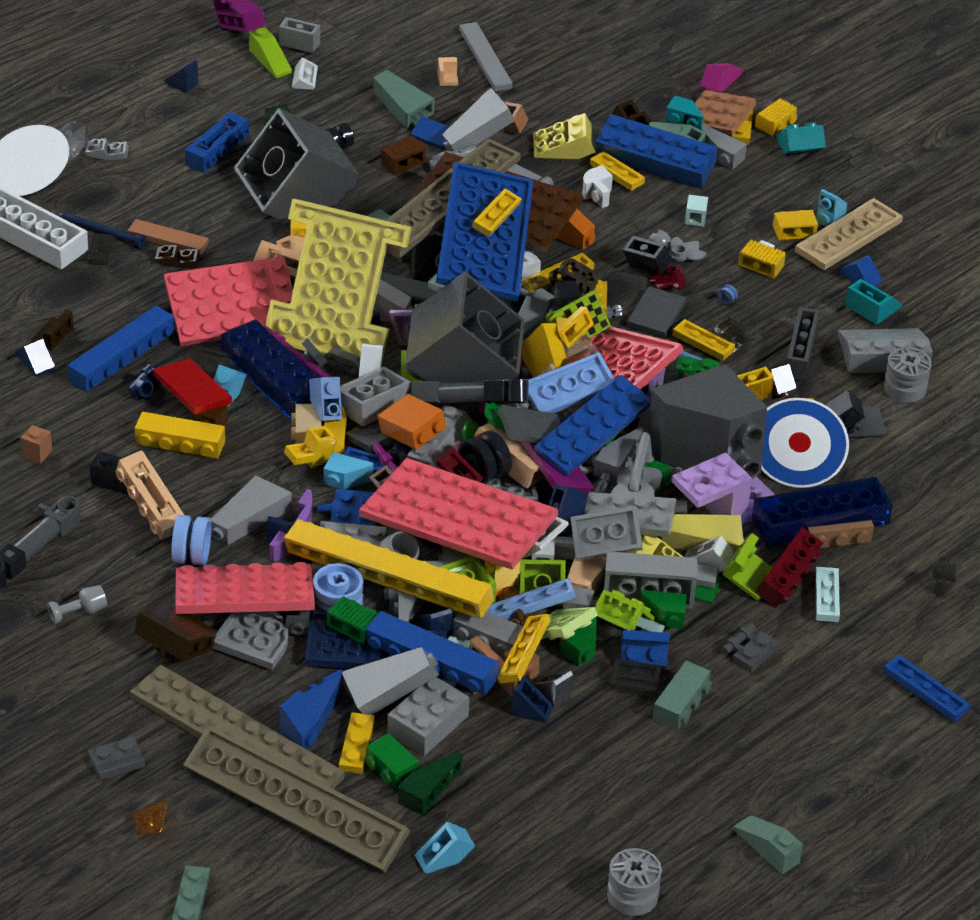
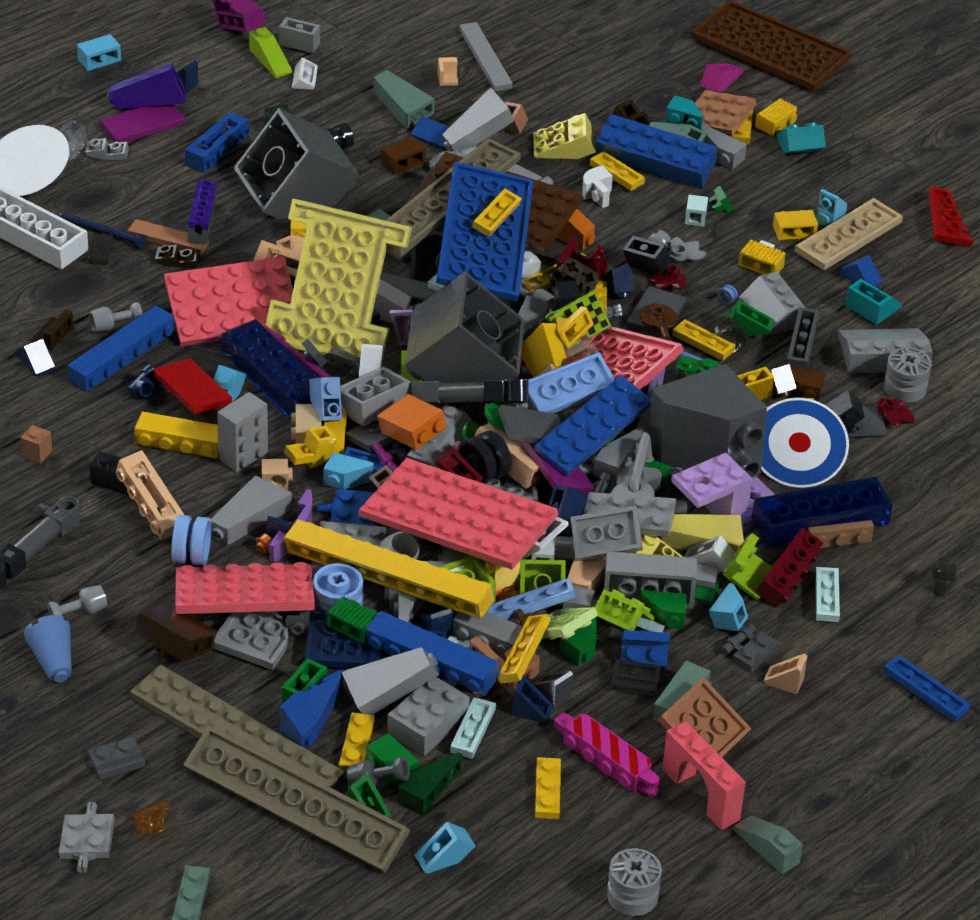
none -> medium blue cone [24,615,72,682]
none -> light grey plate [59,802,115,873]
none -> medium azure brick [77,34,121,71]
none -> light grey piece [89,302,143,332]
none -> magenta tile [100,105,186,142]
none -> dark purple slope [107,63,188,109]
none -> dark purple piece [188,180,217,244]
none -> light grey brick [217,392,268,473]
none -> orange plate [255,534,273,554]
none -> light nougat brick [262,459,293,490]
none -> green brick [282,658,327,704]
none -> dark grey piece [347,756,410,786]
none -> green slope [348,774,391,818]
none -> light aqua plate [450,697,496,759]
none -> yellow plate [535,757,561,819]
none -> dark pink hinge [554,712,660,797]
none -> dark red tile [556,239,608,281]
none -> dark blue slope [602,267,635,298]
none -> reddish brown piece [639,303,677,341]
none -> nougat plate [657,677,751,757]
none -> coral arch [662,721,746,830]
none -> reddish brown plate [690,0,852,91]
none -> green tile [709,186,734,213]
none -> medium azure slope [709,583,748,631]
none -> green slope [724,300,773,337]
none -> light grey slope [739,272,806,336]
none -> light nougat slope [763,653,808,694]
none -> reddish brown slope [789,366,825,402]
none -> dark red plate [876,398,915,428]
none -> red wing [928,186,974,247]

